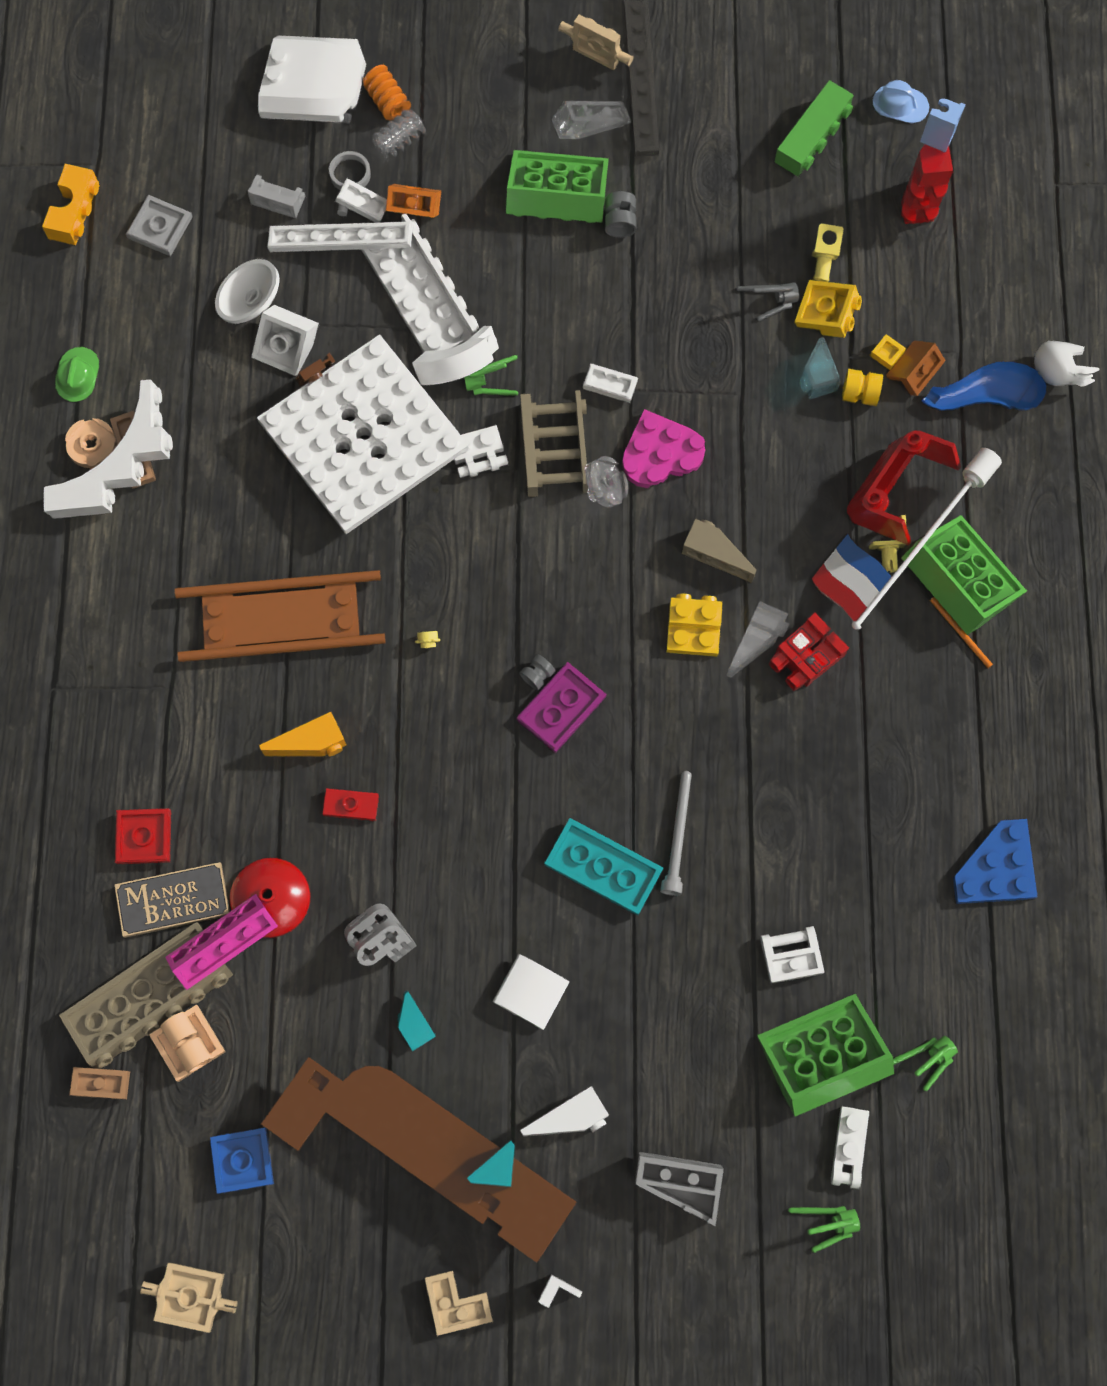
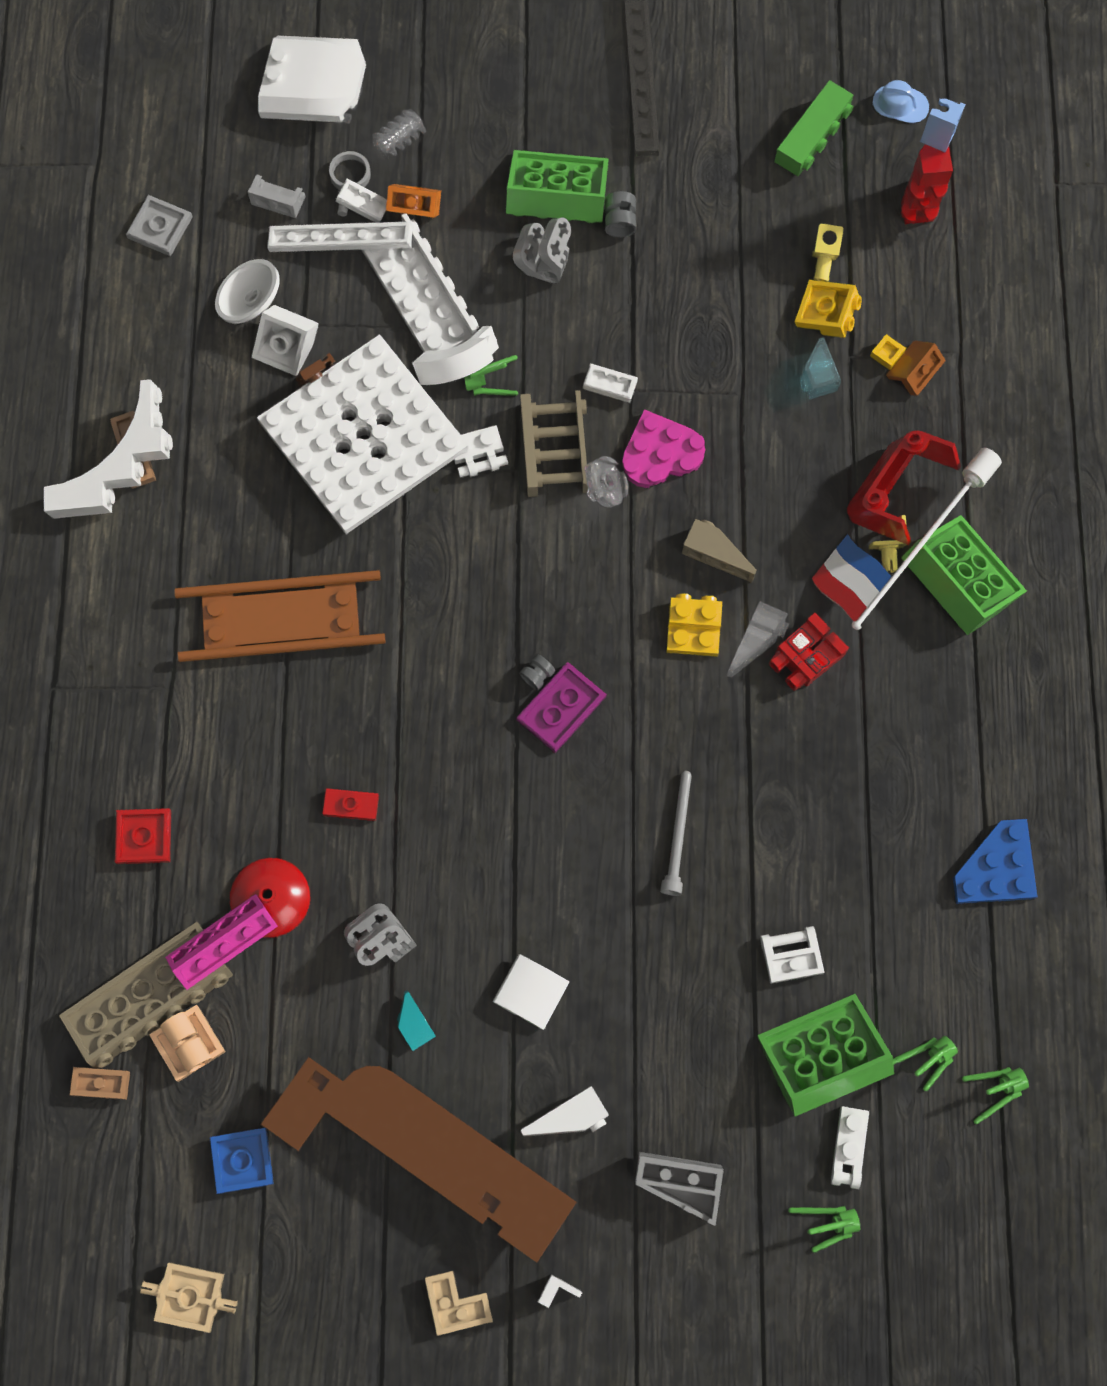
light orange arch [42,164,99,245] -> none
bright green piece [56,347,99,402] -> none
light nougat plate [65,418,117,469] -> none
tile [115,862,230,938] -> none
light orange slope [259,712,346,756] -> none
orange piece [363,65,411,120] -> none
light yellow plate [415,631,440,648] -> none
teal slope [467,1141,515,1187] -> none
teal plate [544,818,663,916] -> none
clear slope [552,101,631,139] -> none
tan plate [559,15,633,70] -> none
dark grey plant [736,282,799,321] -> none
yellow wheel [842,369,883,406] -> none
blue animal [921,362,1046,411] -> none
orange axle [930,597,993,668] -> none
white helmet [1034,341,1099,387] -> none
none -> light grey piece [513,218,571,283]
none -> bright green plant [962,1067,1029,1124]

